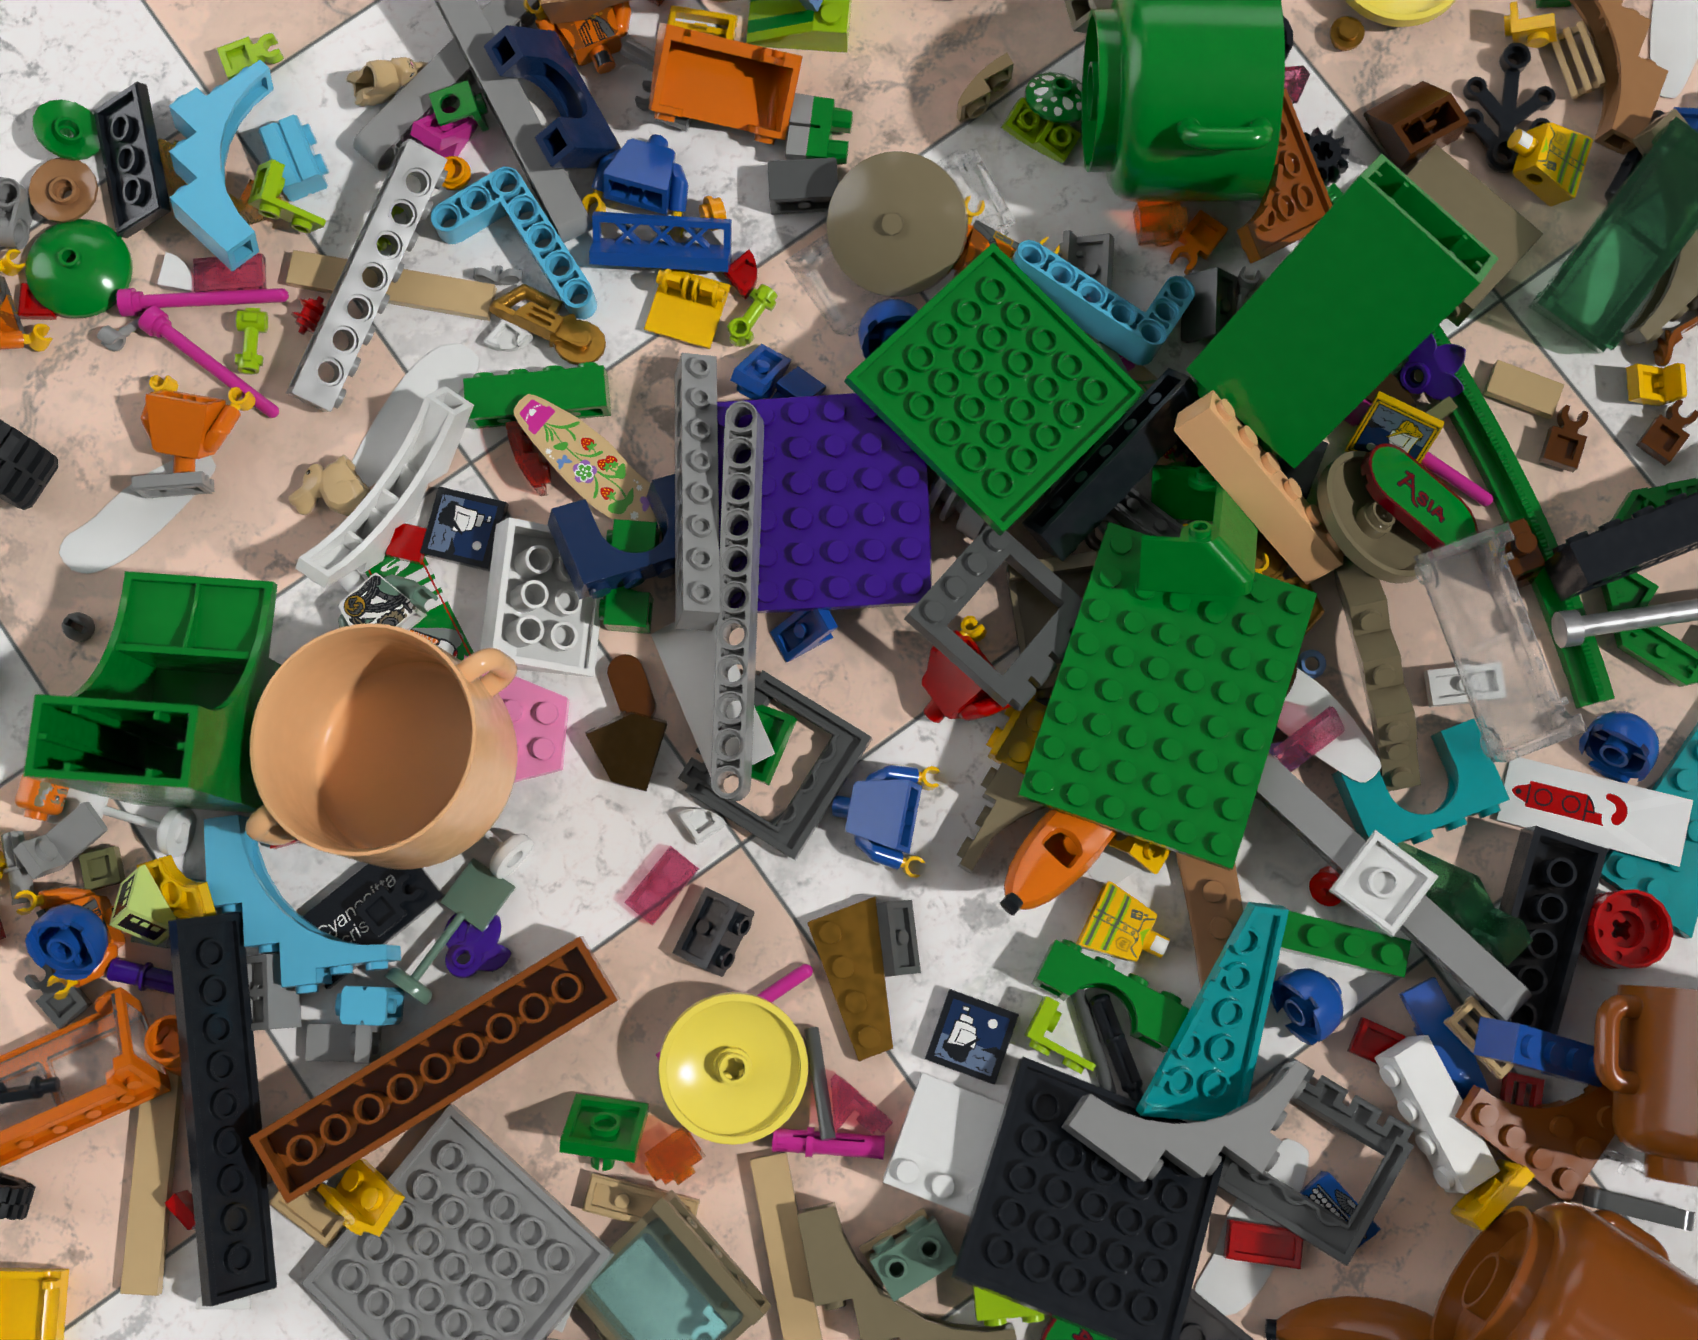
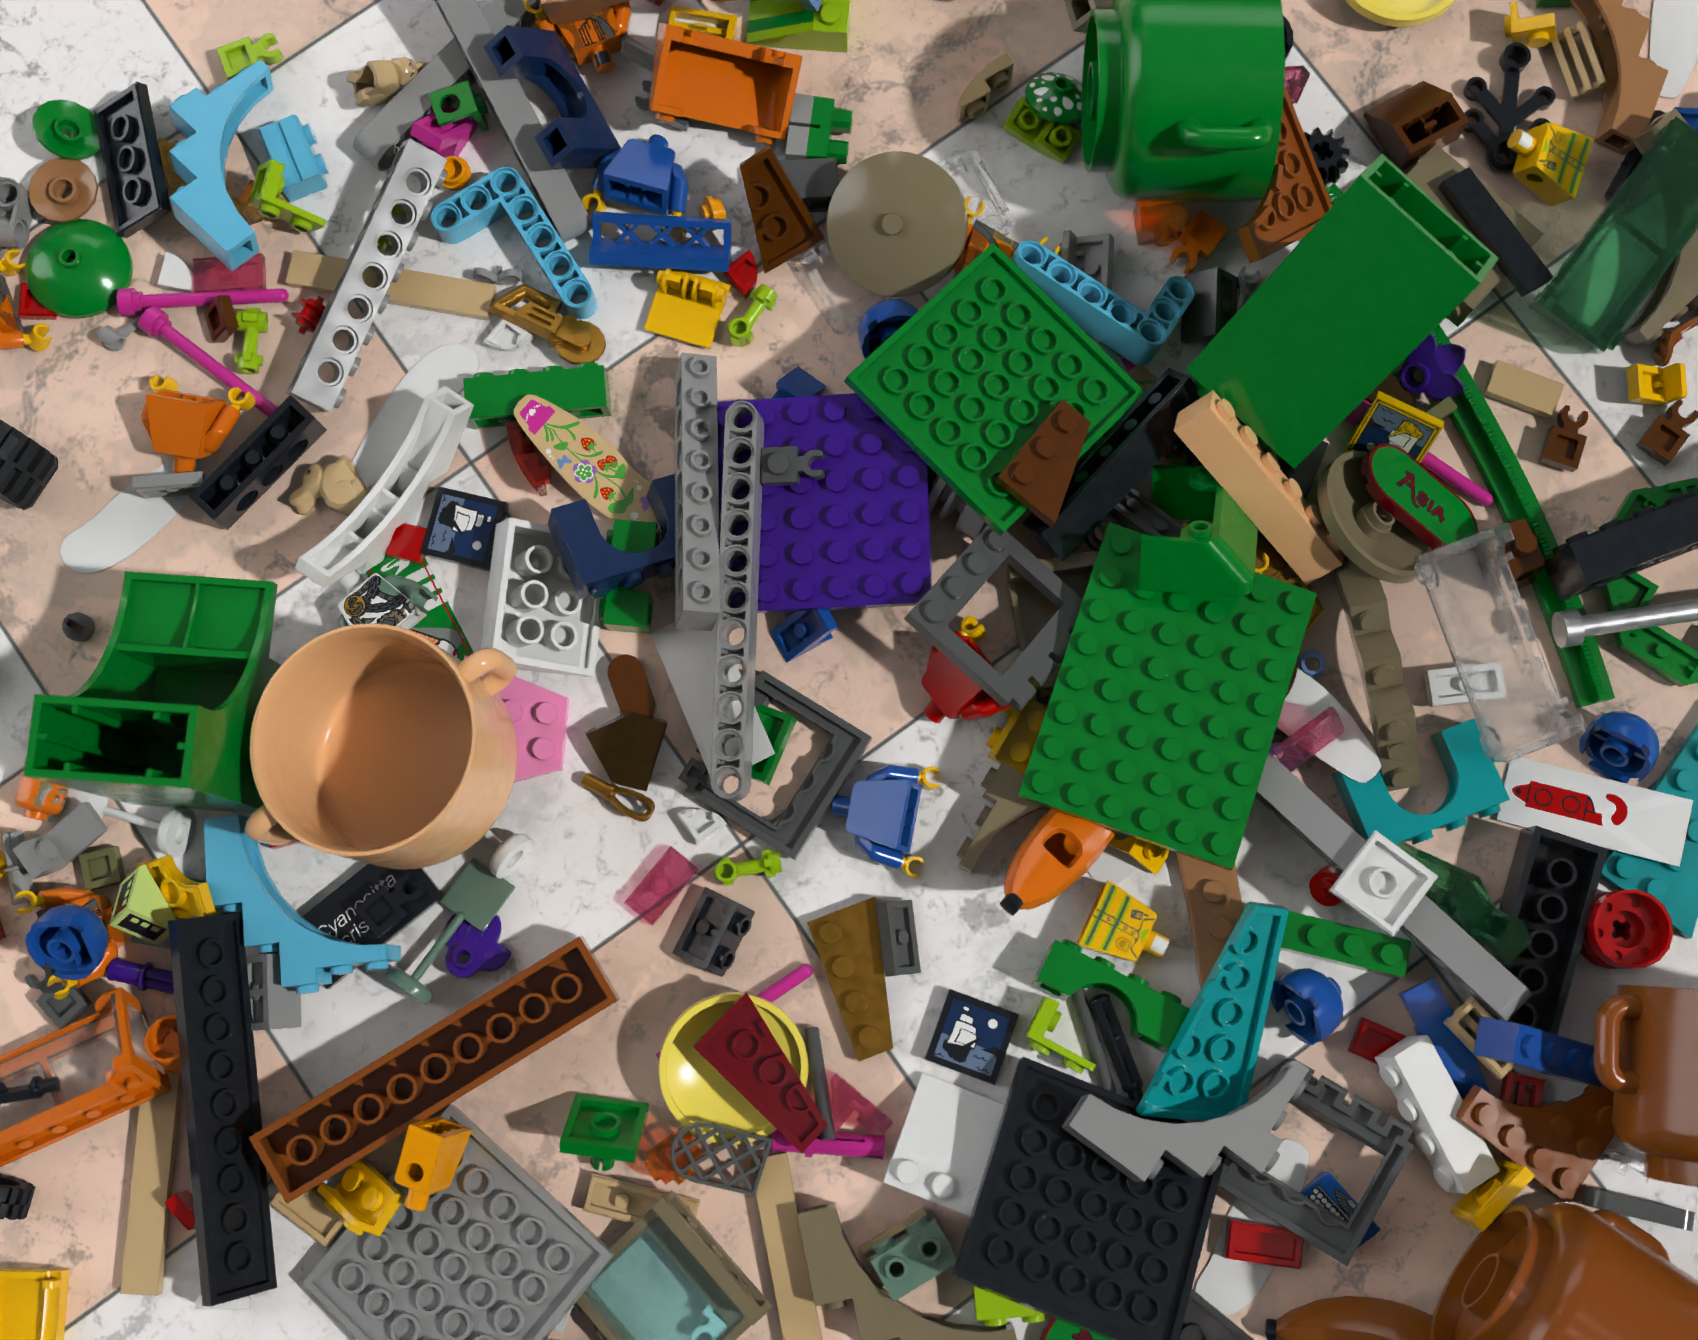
light grey bracket [305,1024,382,1063] -> none
medium azure brick [335,986,405,1026] -> none
blue slope [730,344,792,400] -> none
pearl gold plate [1329,16,1365,51] -> none
none -> black brick [189,395,327,530]
none -> reddish brown tile [203,295,239,343]
none -> light orange torso [394,1116,472,1211]
none -> pearl gold piece [581,772,655,822]
none -> dark grey window [669,1121,773,1196]
none -> dark red wing [693,991,828,1153]
none -> lime bar [712,849,782,887]
none -> reddish brown wing [740,146,824,274]
none -> dark grey plate [761,446,825,487]
none -> reddish brown wing [995,399,1091,528]
none -> black tile [1438,167,1554,297]

